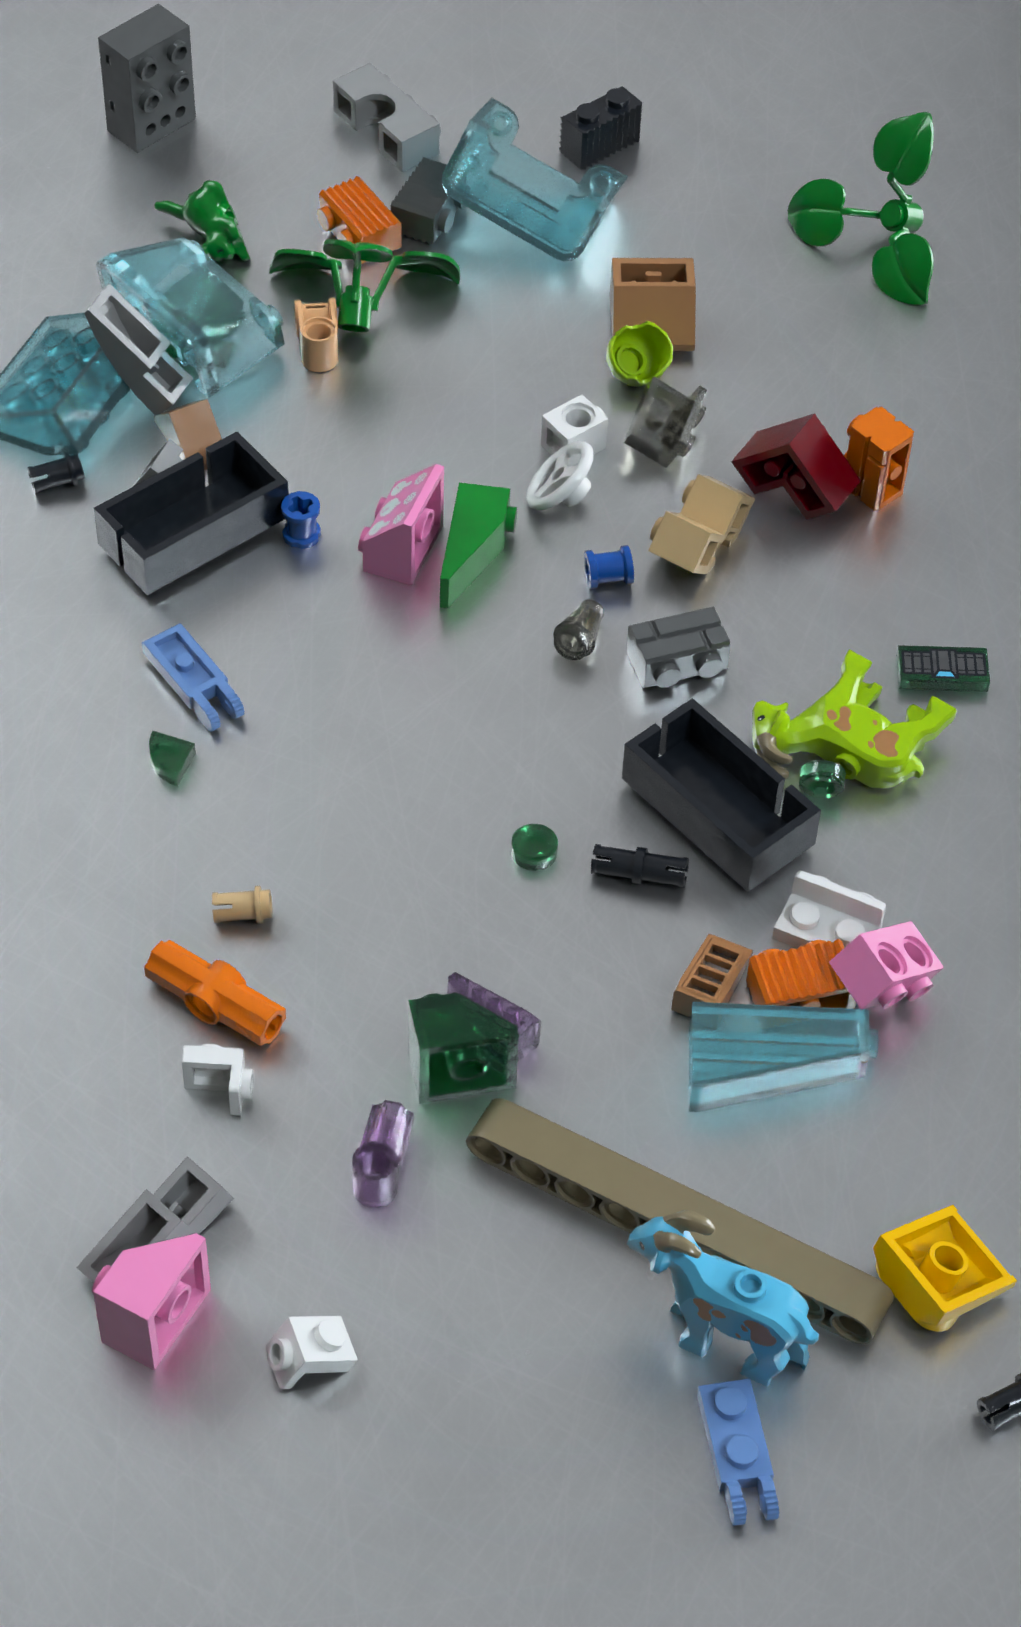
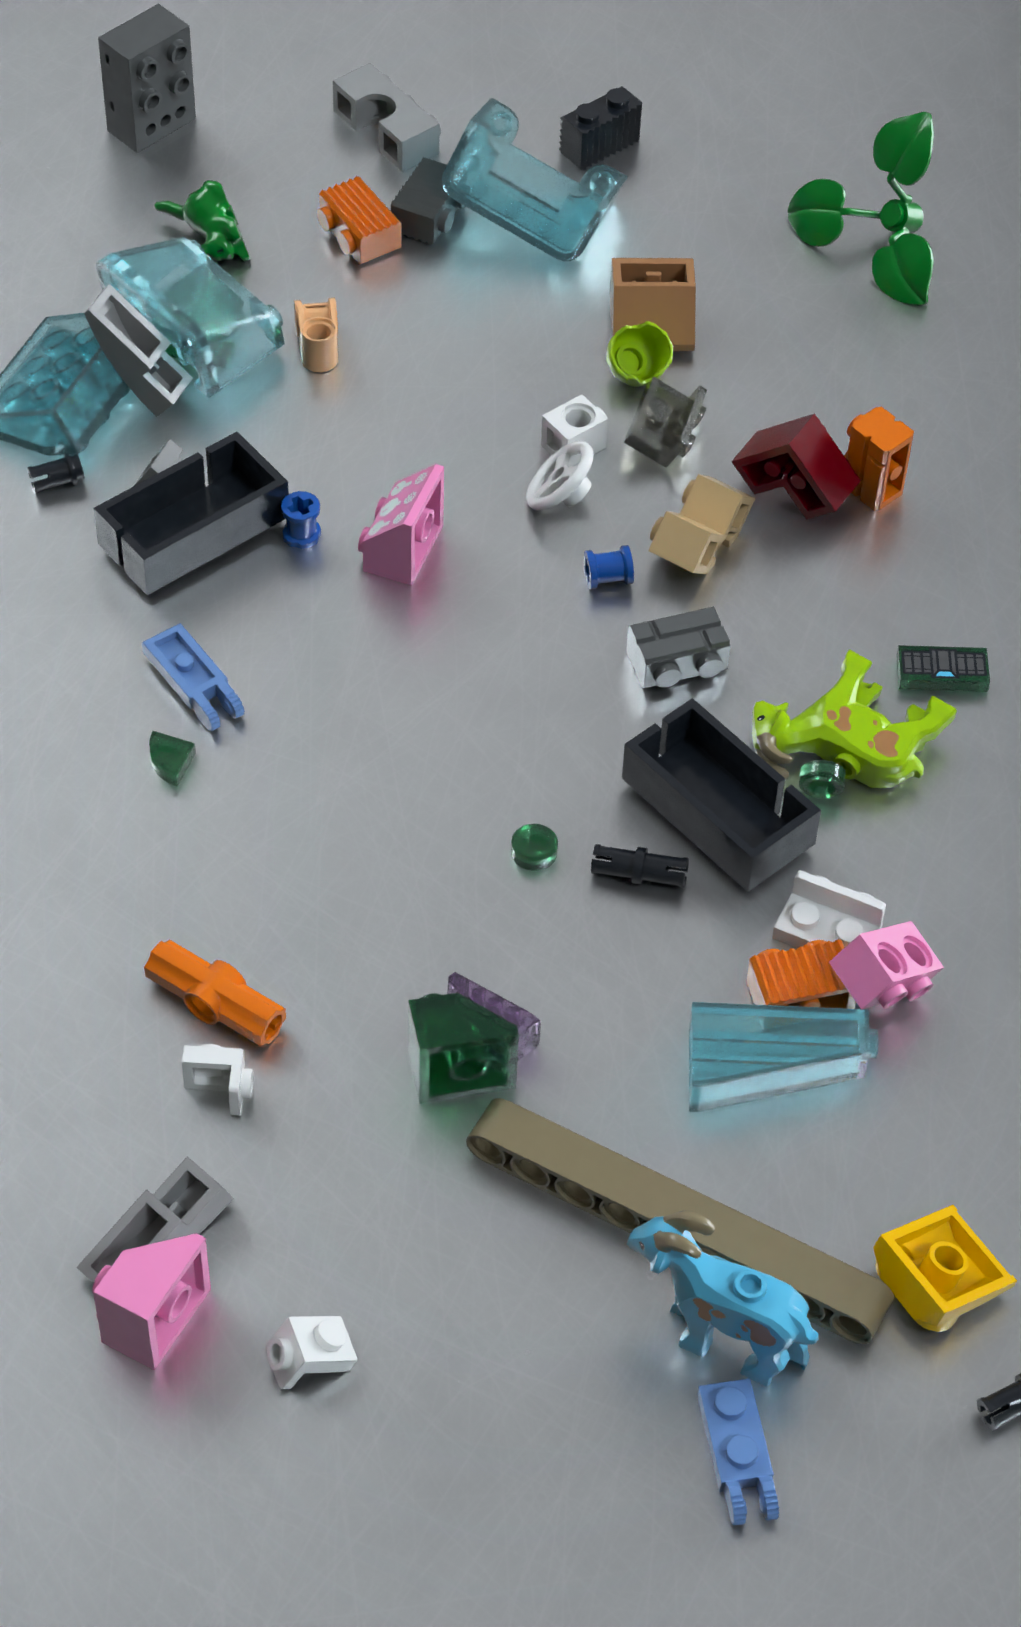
medium nougat slope [154,399,222,471] -> none
tan pin [212,886,273,924] -> none
green plant [269,239,460,332] -> none
clear purple piece [352,1100,414,1208] -> none
green slope [440,483,517,608] -> none
clear smoke cone [553,599,604,660] -> none
medium nougat slope [671,933,753,1027] -> none

